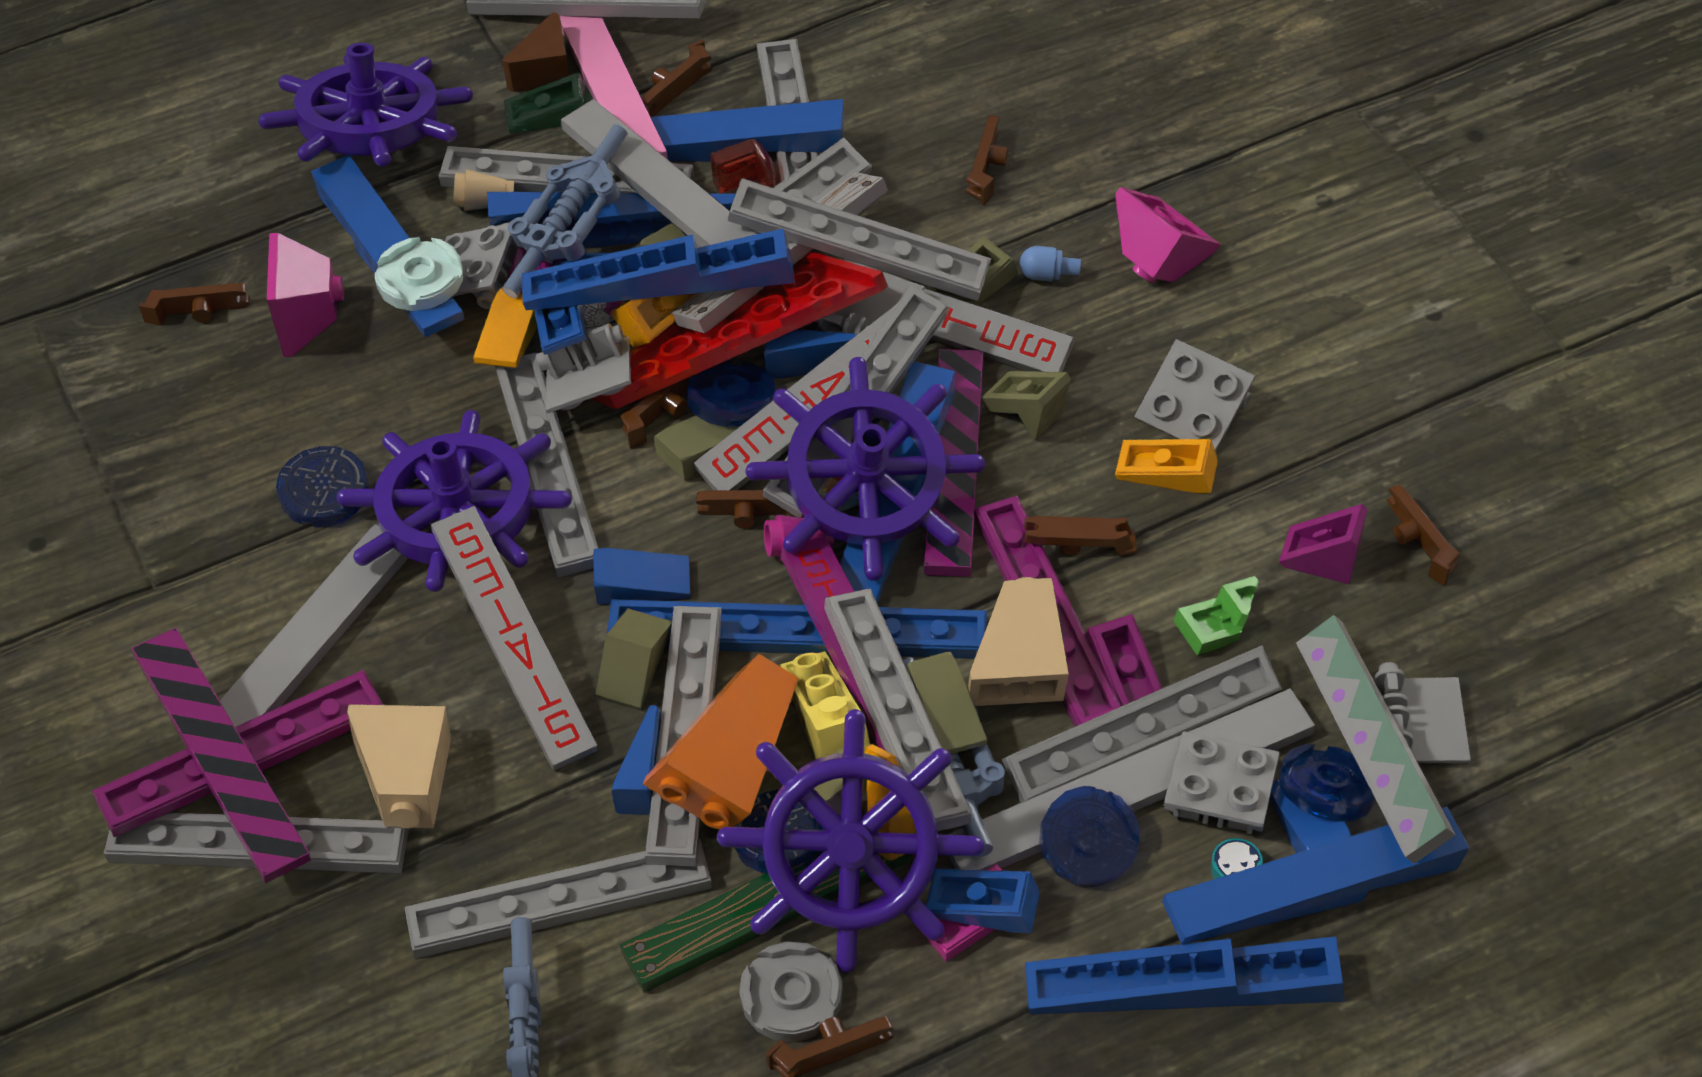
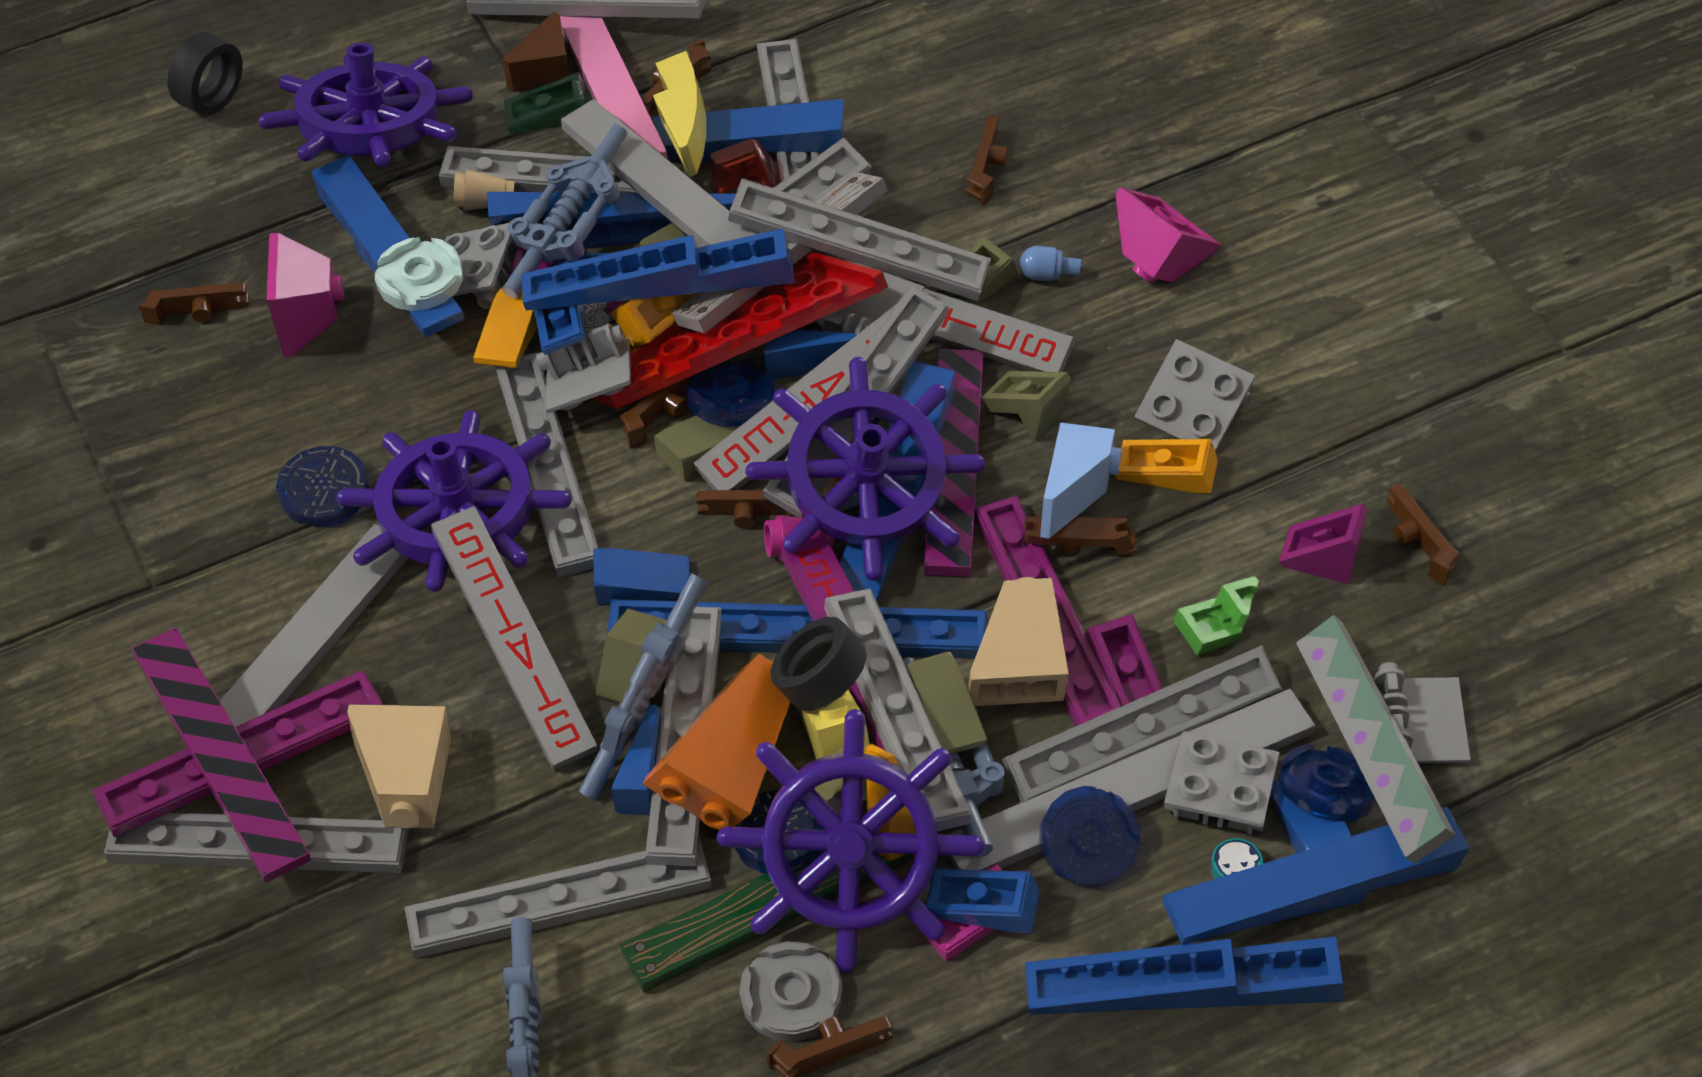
none -> black tyre [167,32,243,115]
none -> sand blue bar [578,573,708,800]
none -> light yellow slope [653,51,706,177]
none -> black tyre [770,617,867,711]
none -> light blue slope [1040,423,1122,538]

